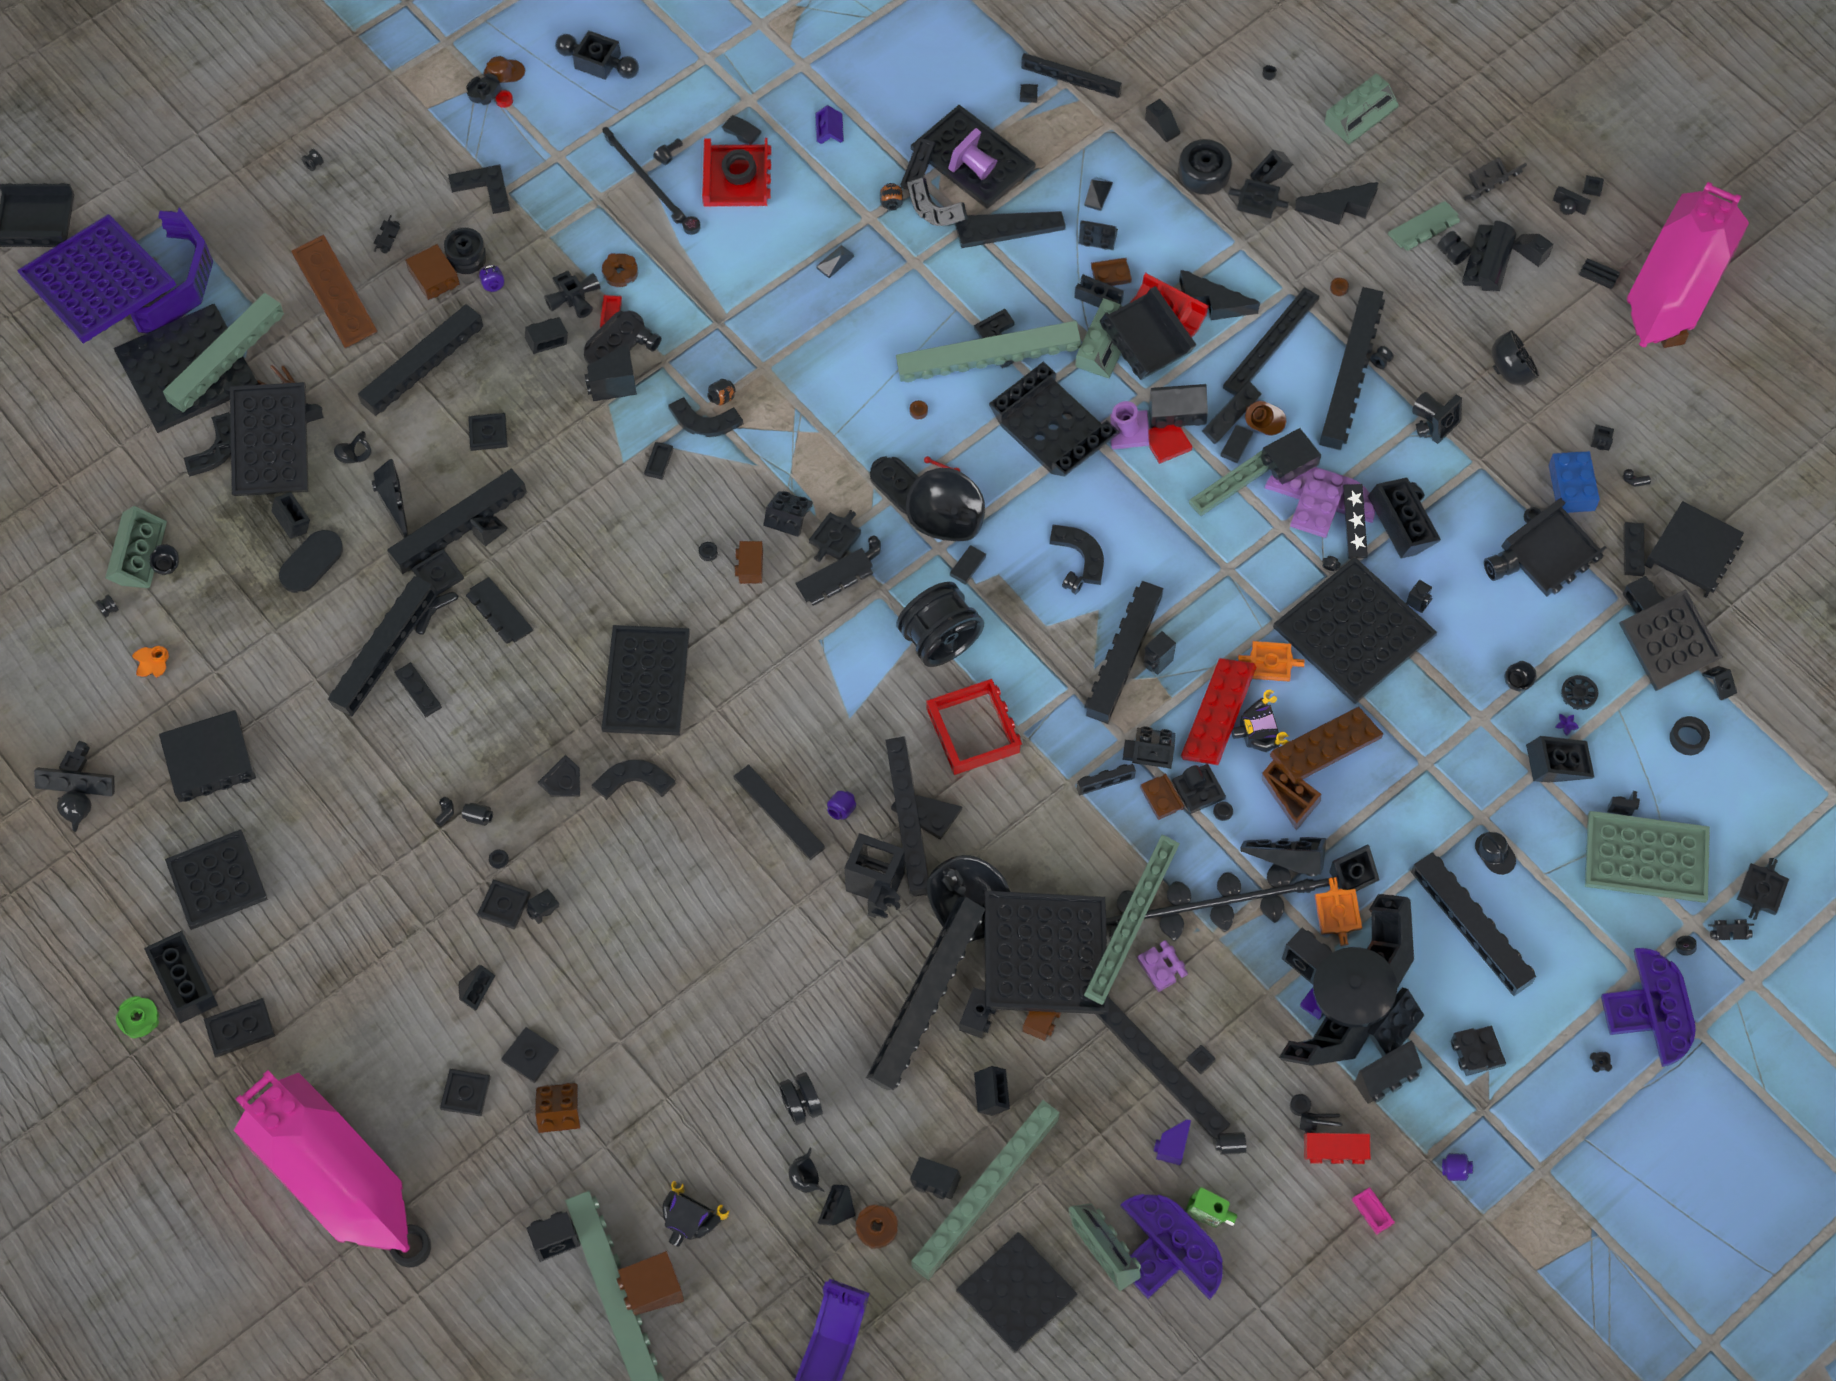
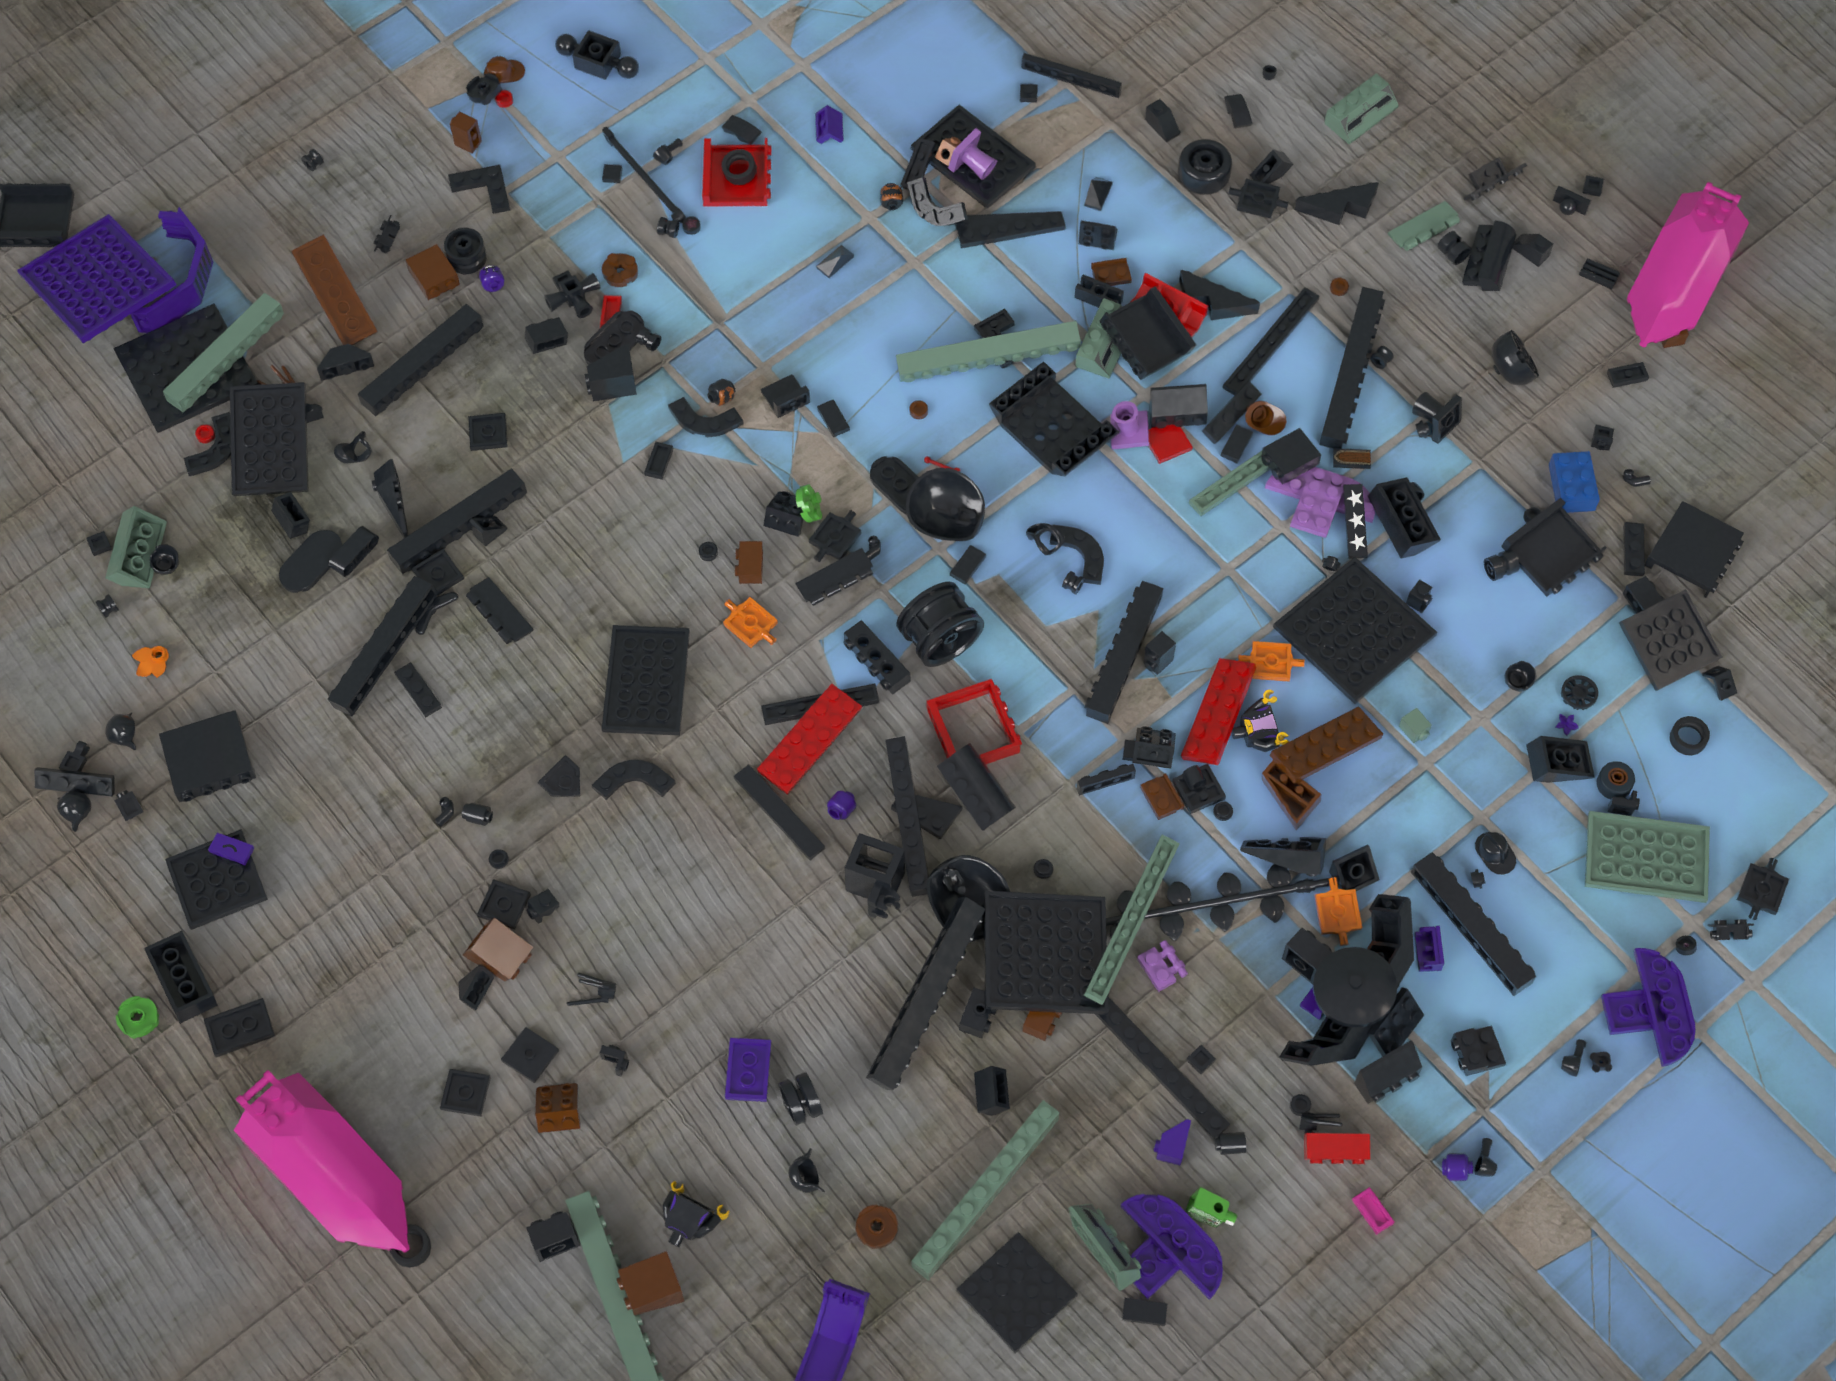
black slope [817,1184,856,1226] -> none
black brick [910,1156,961,1200] -> none
none -> black plate [86,531,112,556]
none -> black hair [105,712,136,750]
none -> black bracket [114,790,144,821]
none -> red tile [195,424,215,444]
none -> dark purple tile [208,833,254,865]
none -> black slope [317,344,374,381]
none -> black beam [328,526,379,577]
none -> reddish brown brick [450,111,482,154]
none -> slope [462,918,533,982]
none -> black plant [567,973,616,1006]
none -> black bracket [599,1045,629,1077]
none -> black tile [602,164,622,183]
none -> black wheel [657,217,680,238]
none -> orange plate [723,597,778,648]
none -> dark purple plate [725,1038,772,1102]
none -> red plate [757,683,862,795]
none -> black bracket [761,374,810,418]
none -> black tile [761,683,879,725]
none -> bright green plate [796,484,822,523]
none -> black tile [817,399,850,438]
none -> black brick [843,620,911,695]
none -> nougat bracket [935,137,961,166]
none -> black brick [937,743,1016,831]
none -> black piece [1026,523,1064,556]
none -> black plate [1033,859,1053,879]
none -> black tile [1122,1298,1168,1326]
none -> black slope [1224,94,1253,128]
none -> tile [1332,448,1371,469]
none -> sand green brick [1399,708,1432,743]
none -> dark purple hinge [1415,926,1445,972]
none -> black plate [1470,869,1486,889]
none -> black bar [1474,1138,1497,1177]
none -> black bar [1561,1039,1587,1077]
none -> black wheel [1596,761,1635,800]
none -> black plate [1607,362,1649,388]

